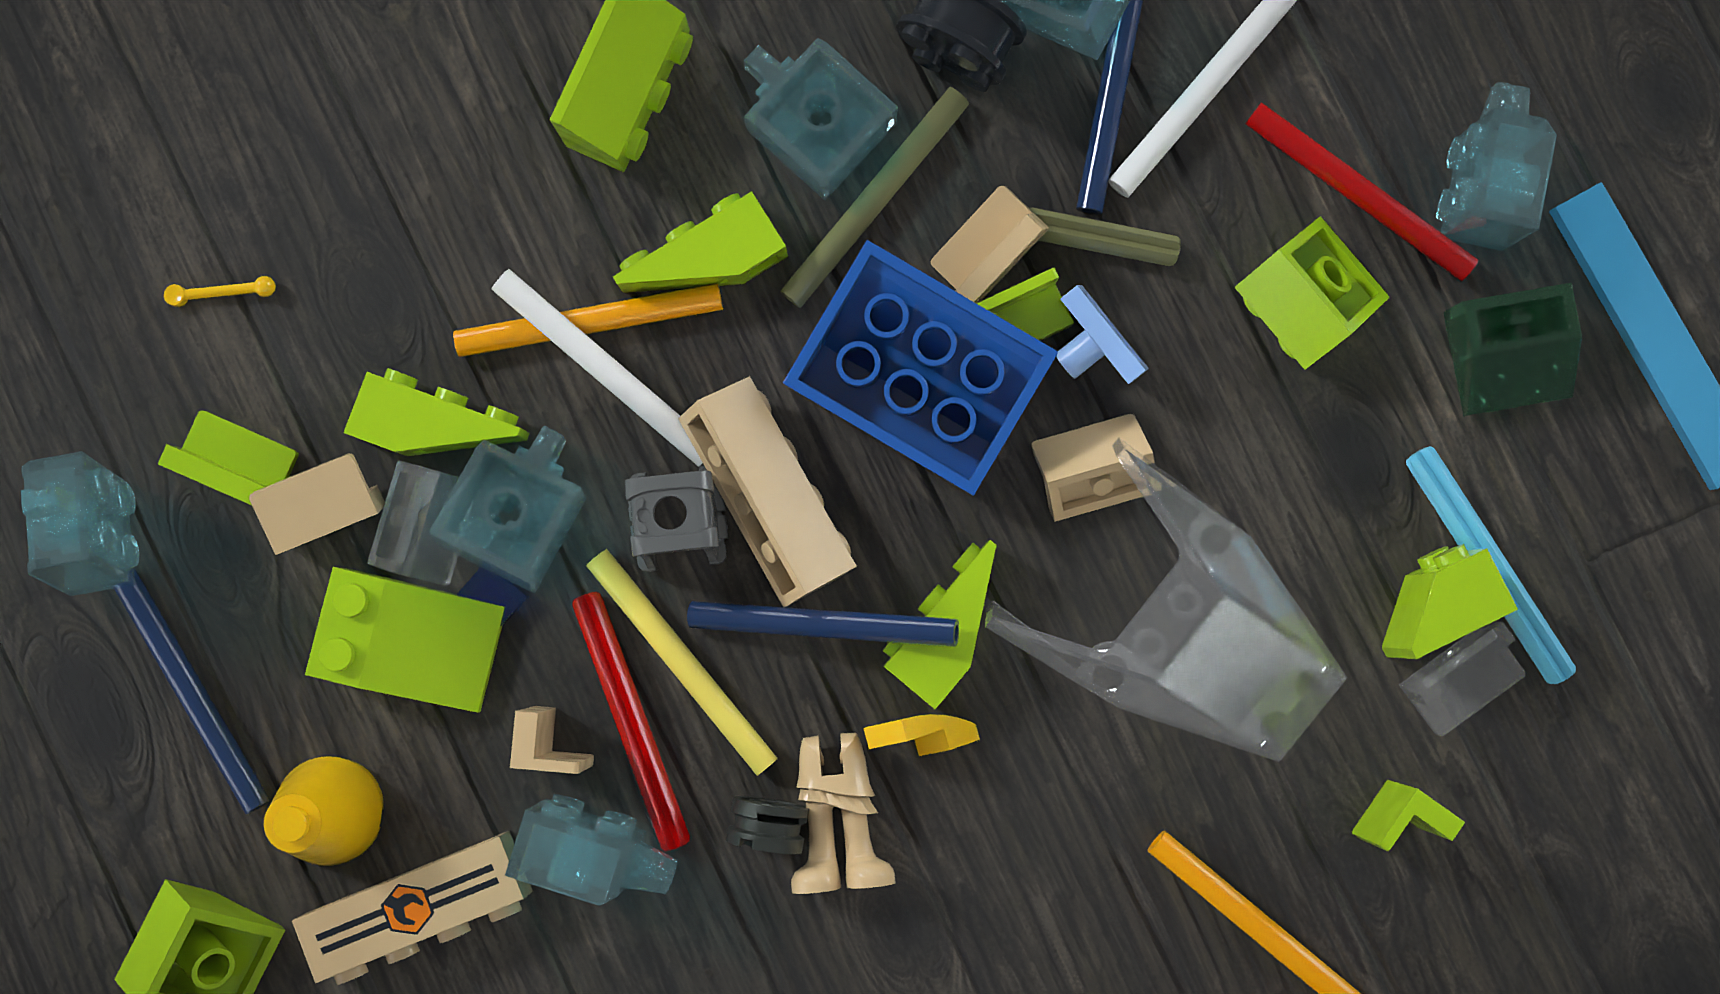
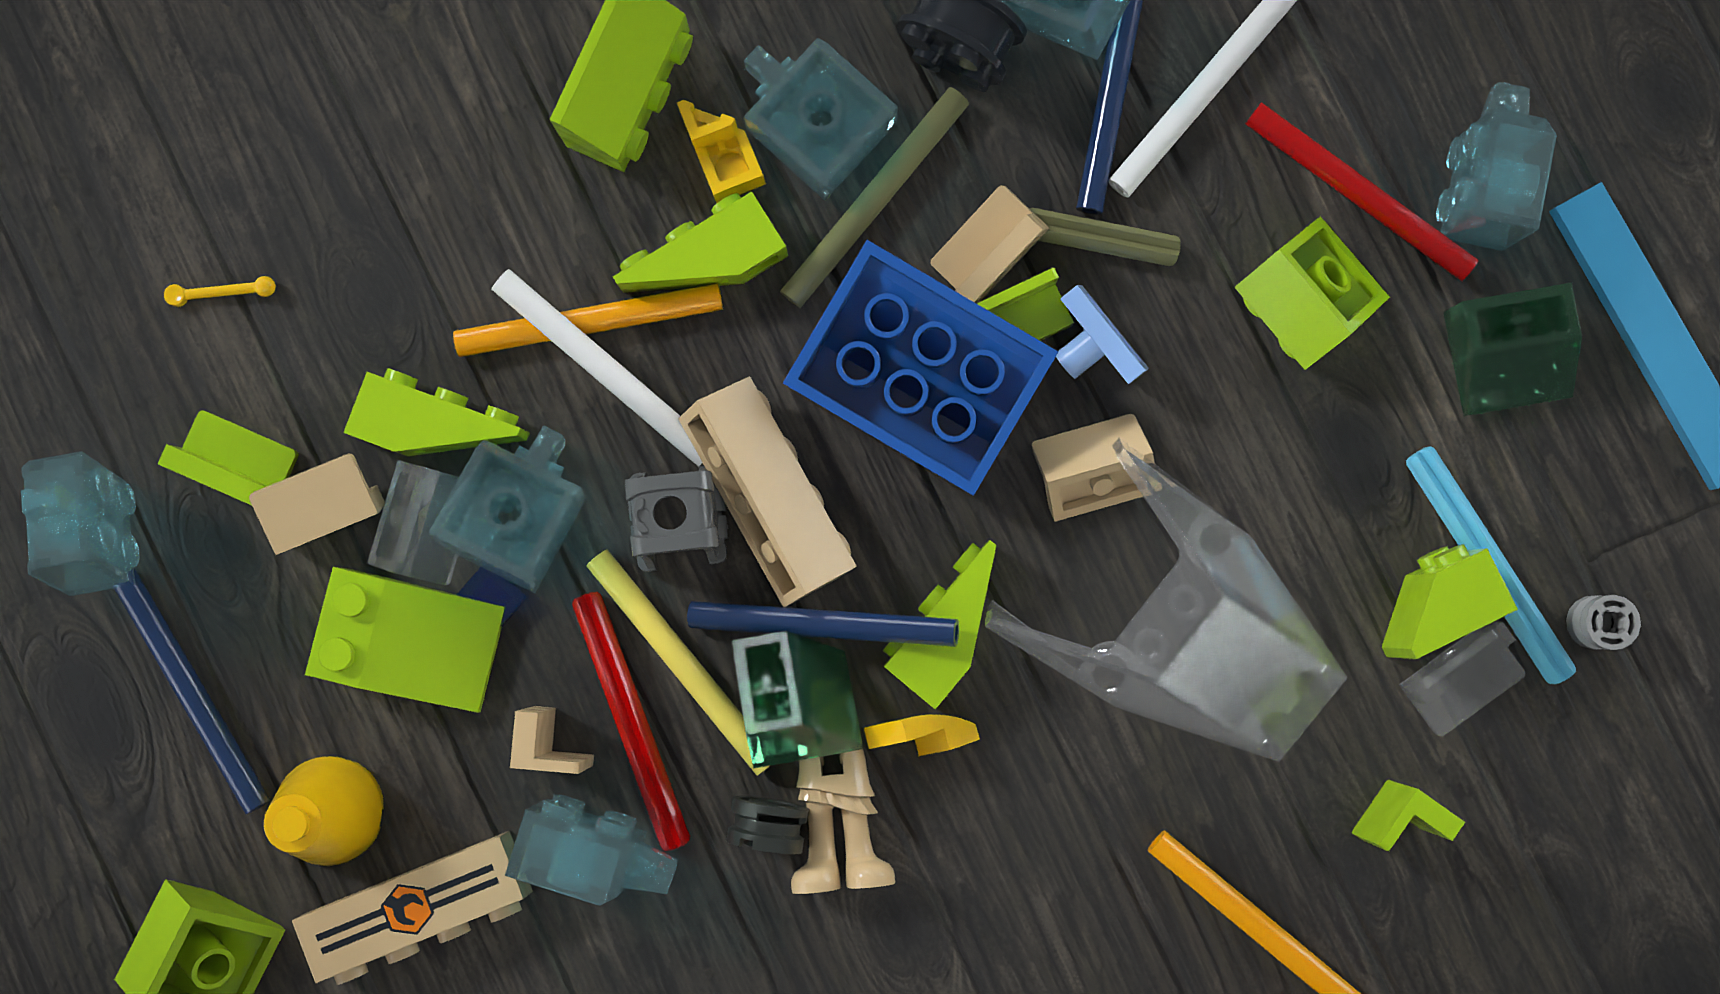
none -> yellow slope [677,100,766,203]
none -> clear green slope [732,631,863,769]
none -> light grey wheel [1566,595,1641,650]

